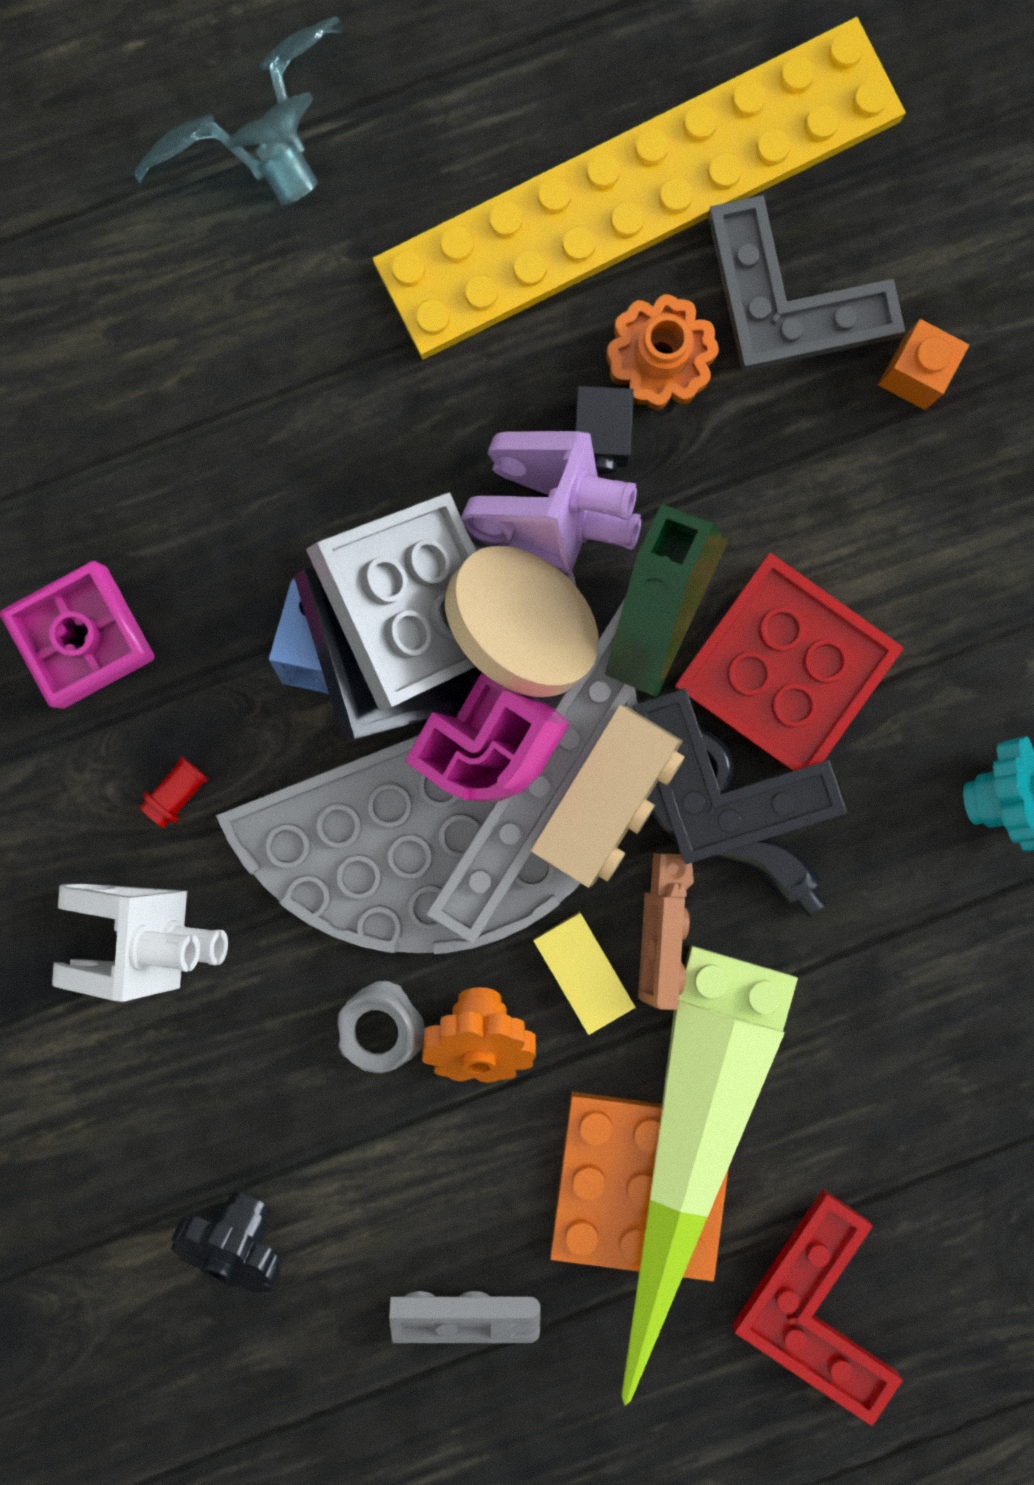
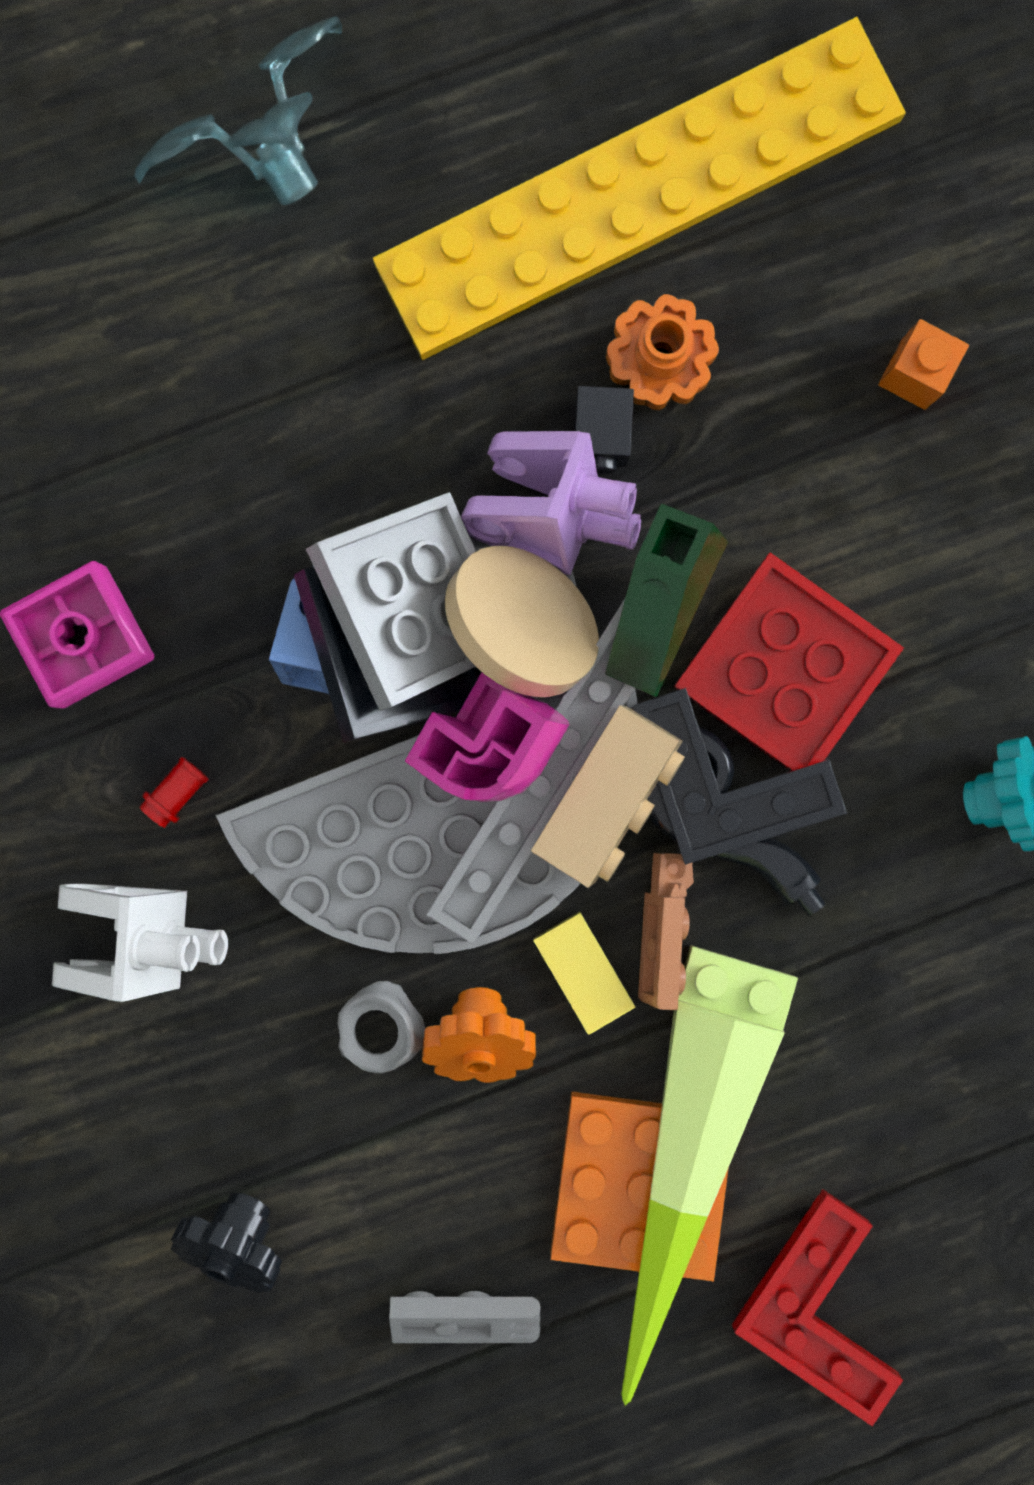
dark grey plate [708,195,905,372] -> none

